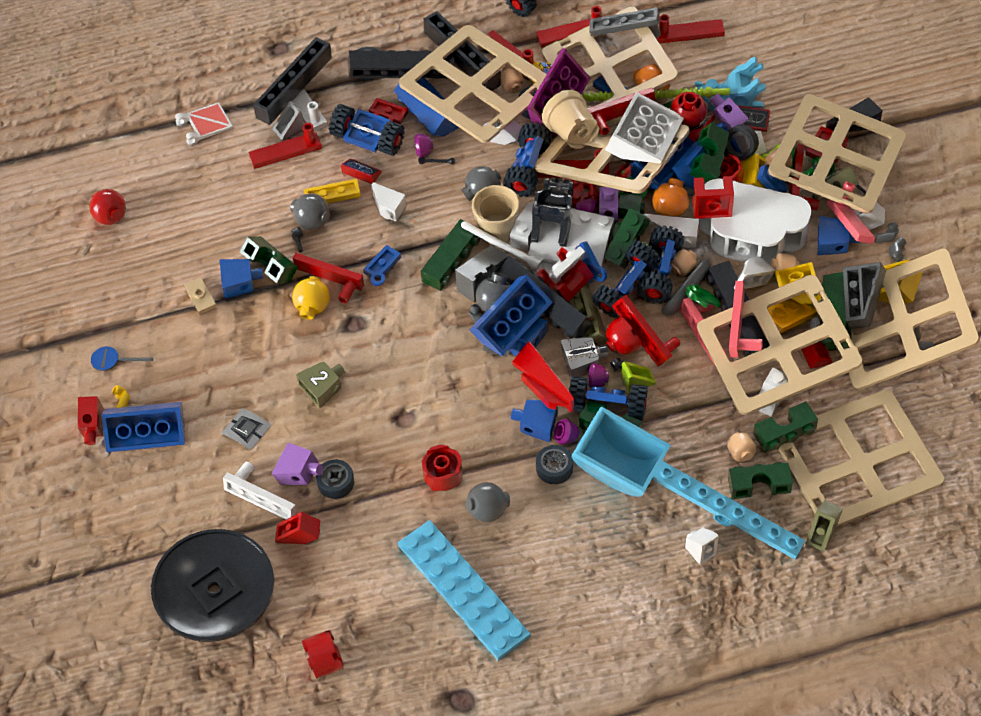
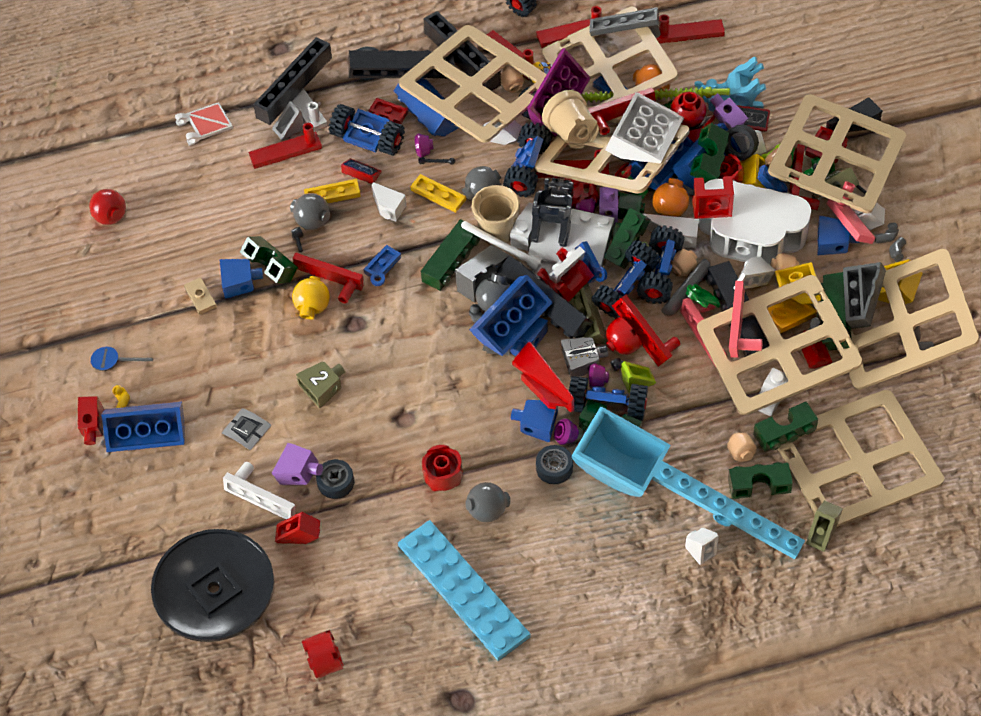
none -> yellow plate [410,174,466,213]

